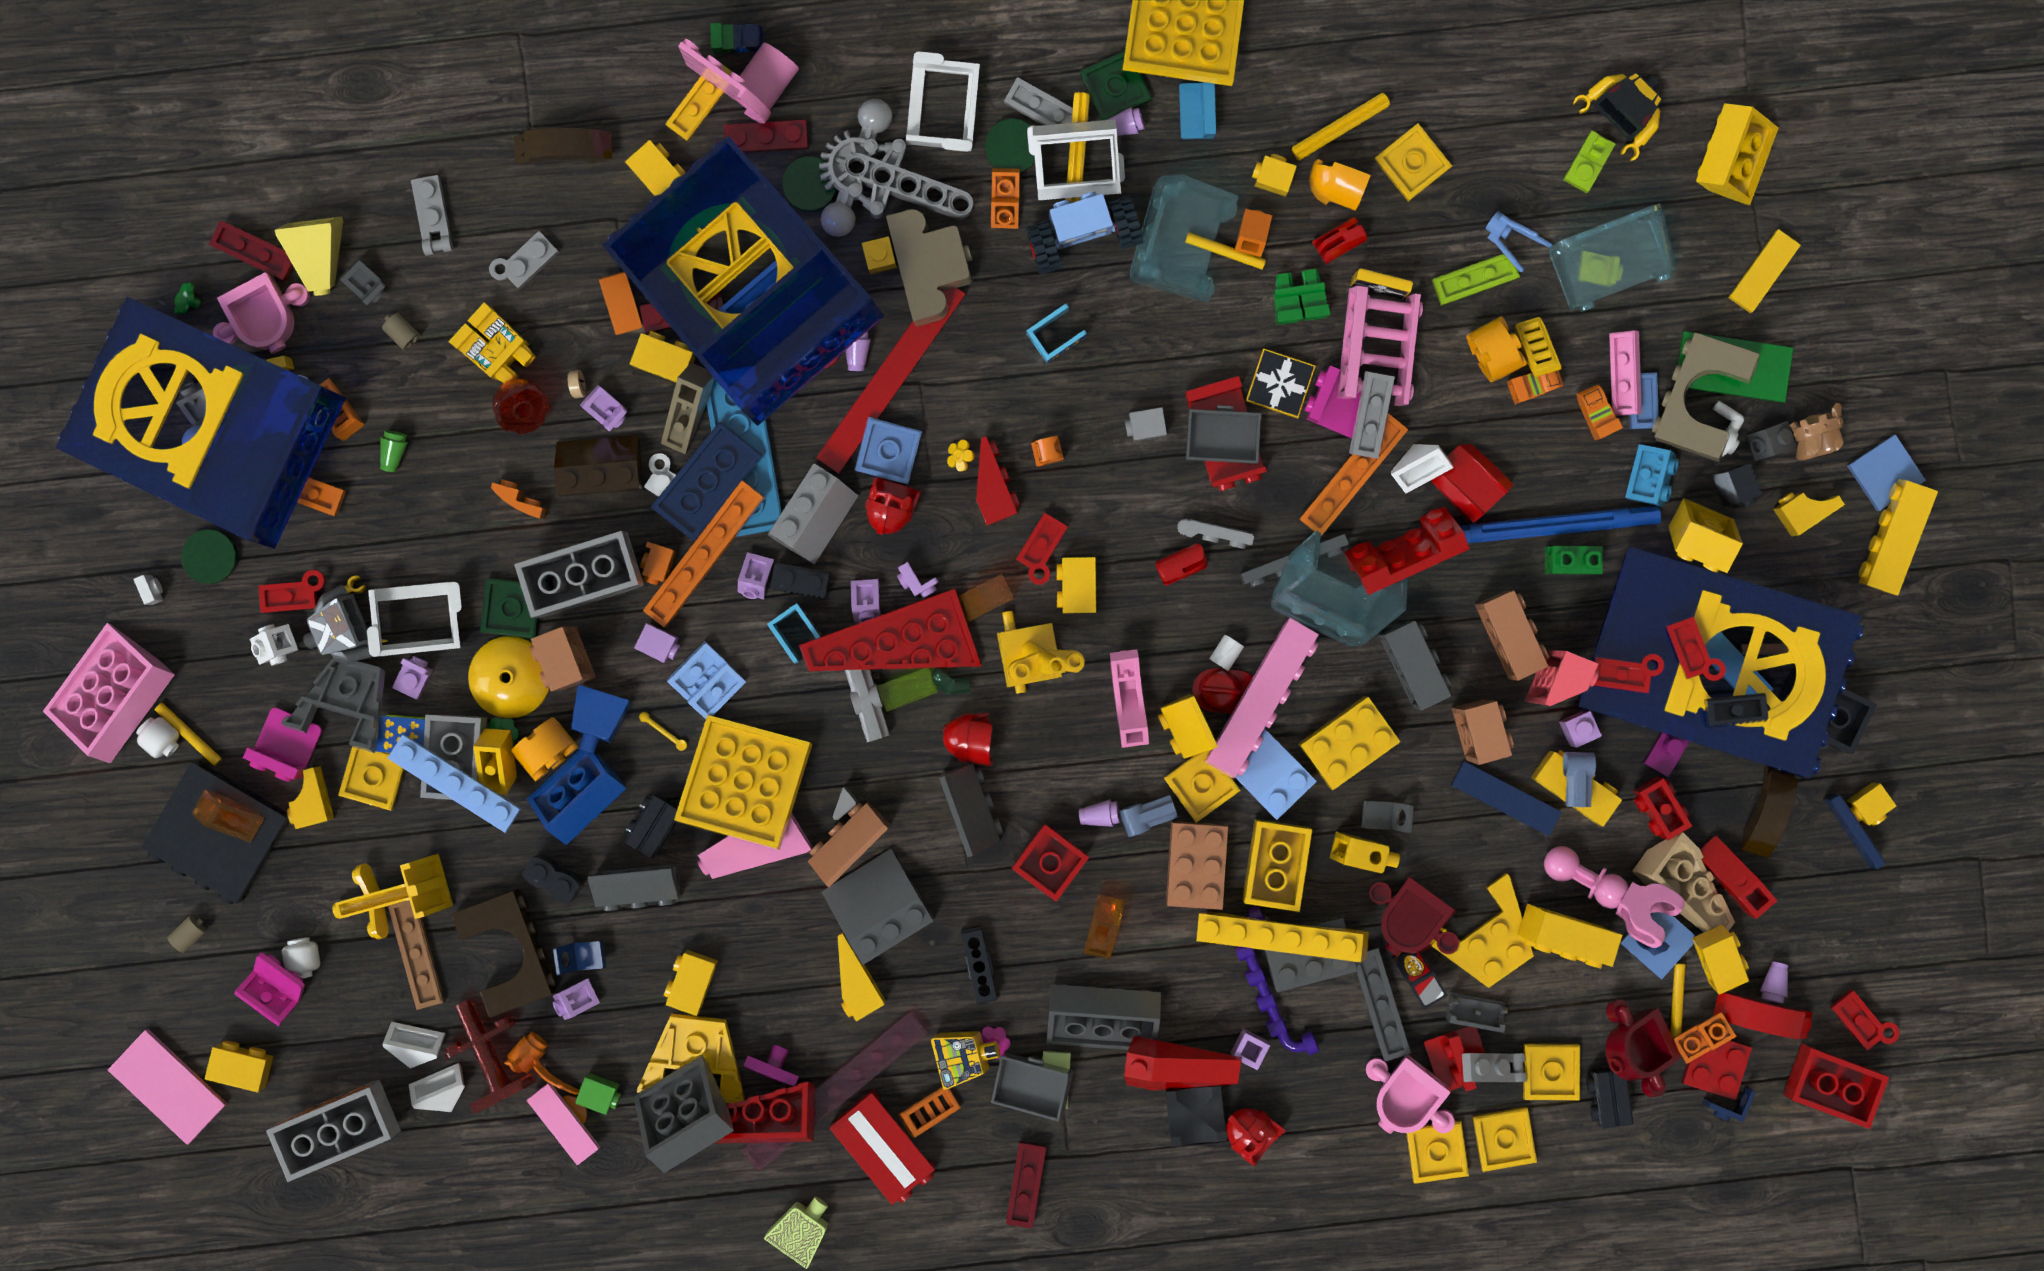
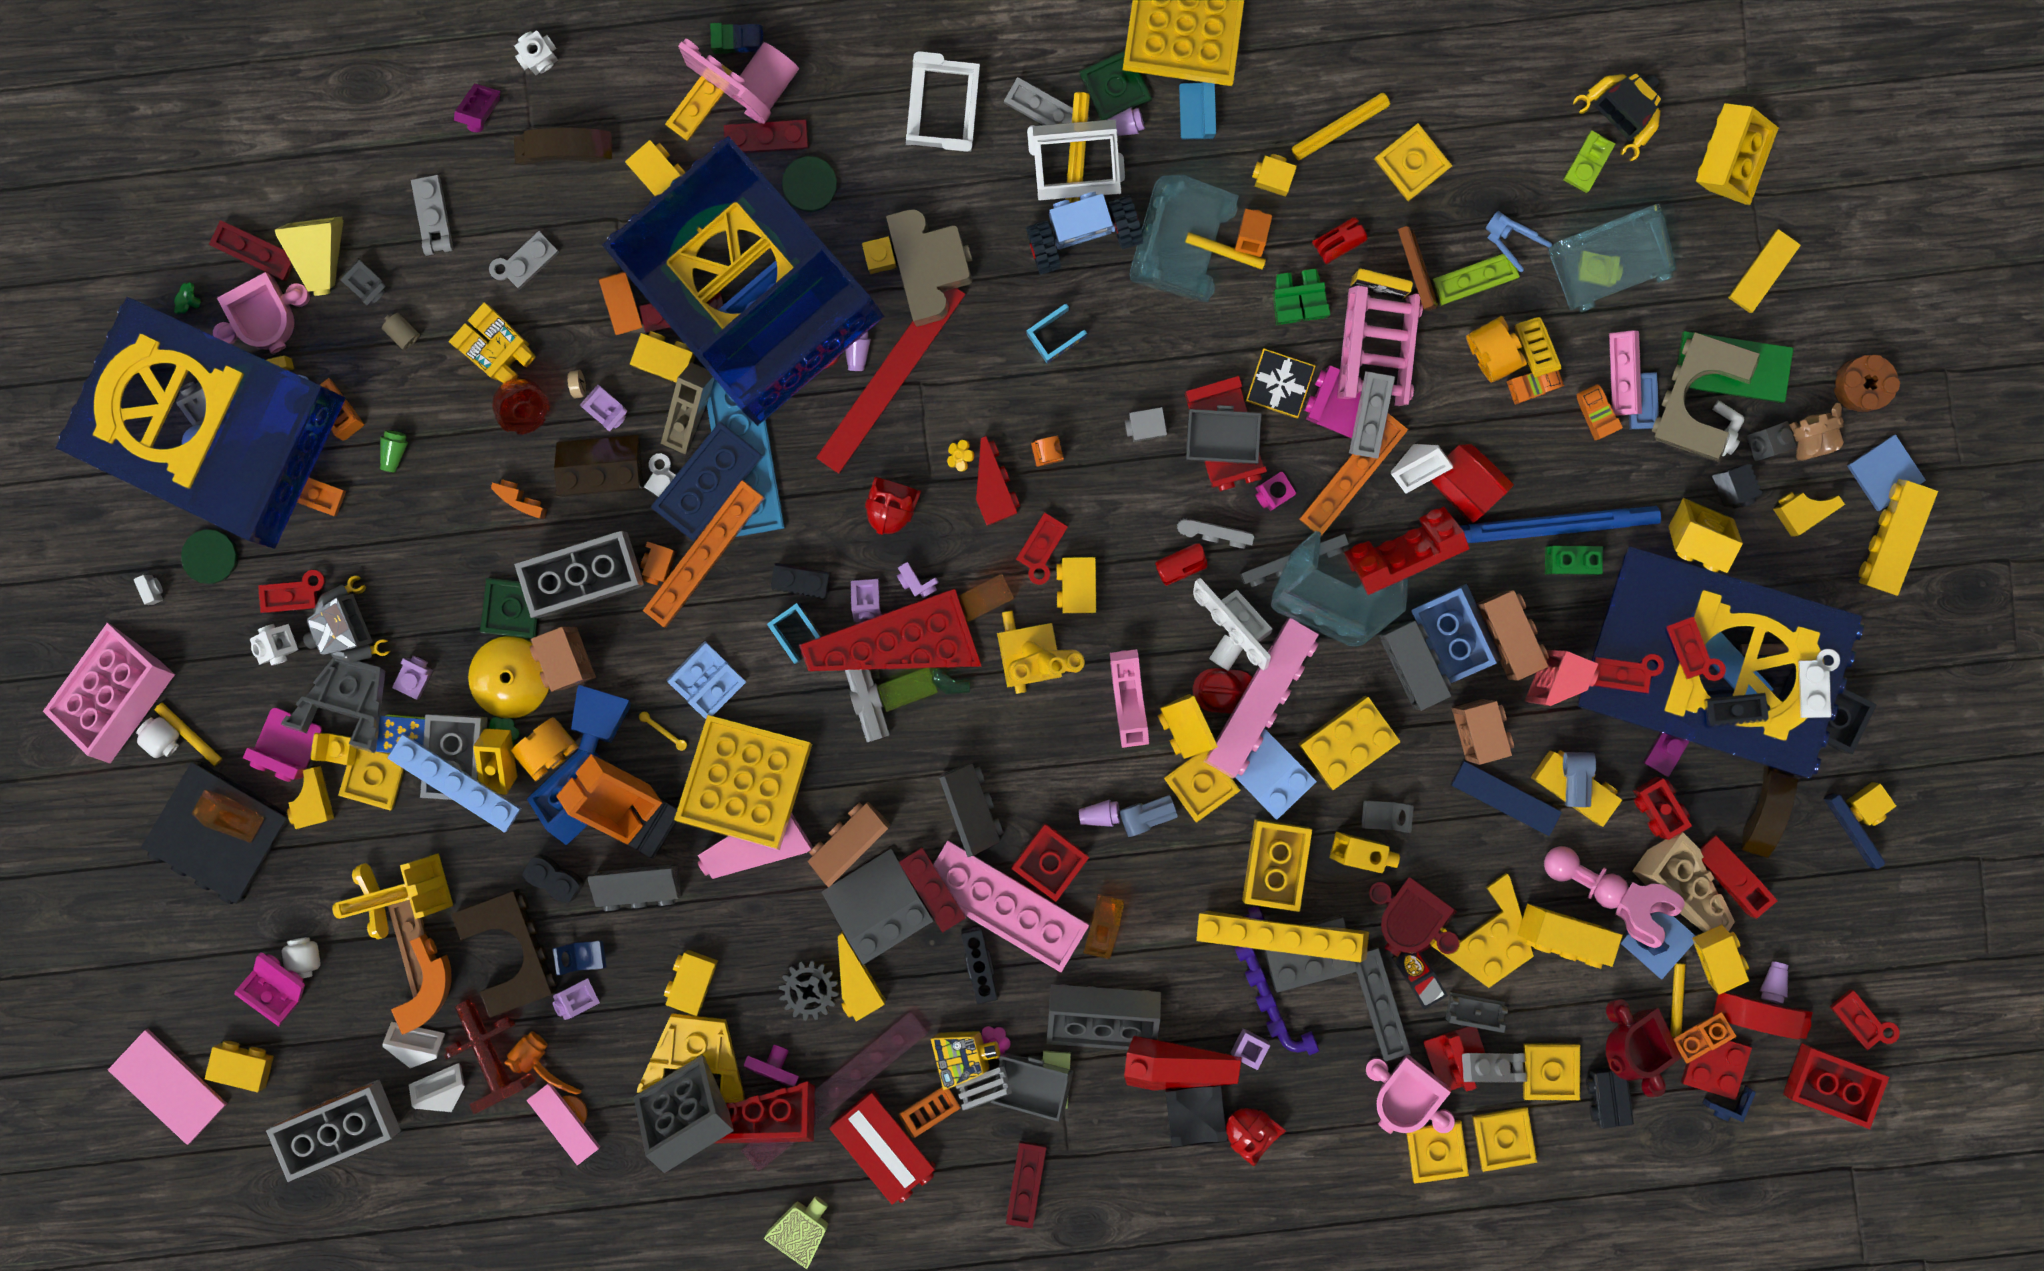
dark tan piece [167,915,207,953] -> none
white piece [367,582,461,657] -> none
bright green brick [575,1073,621,1115] -> none
lavender brick [634,623,680,663] -> none
lavender bracket [738,552,774,599] -> none
light grey slope [768,464,859,565] -> none
light grey piece [819,98,973,237] -> none
light grey slope [833,786,858,820] -> none
medium blue tile [854,417,922,484] -> none
red helmet [943,713,993,766] -> none
dark green tile [985,118,1035,173] -> none
orange slope [991,168,1020,229] -> none
nougat brick [1166,821,1228,910] -> none
light orange brick [1309,159,1370,211] -> none
lavender brick [1559,710,1602,748] -> none
dark azure bracket [1625,444,1679,508] -> none
none -> yellow bracket [311,733,357,765]
none -> orange arch [391,934,451,1035]
none -> magenta tile [454,83,501,132]
none -> white brick [514,31,558,75]
none -> orange piece [556,754,662,845]
none -> dark grey gear [779,960,839,1021]
none -> dark red plate [899,847,966,933]
none -> bright pink plate [934,840,1089,972]
none -> light grey tile [956,1067,1012,1110]
none -> white bracket [1193,578,1272,671]
none -> dark pink bracket [1255,472,1296,511]
none -> dark orange tile [1398,226,1438,311]
none -> medium blue slope [1411,584,1502,683]
none -> white hinge [1798,649,1840,718]
none -> dark orange brick [1834,355,1900,412]

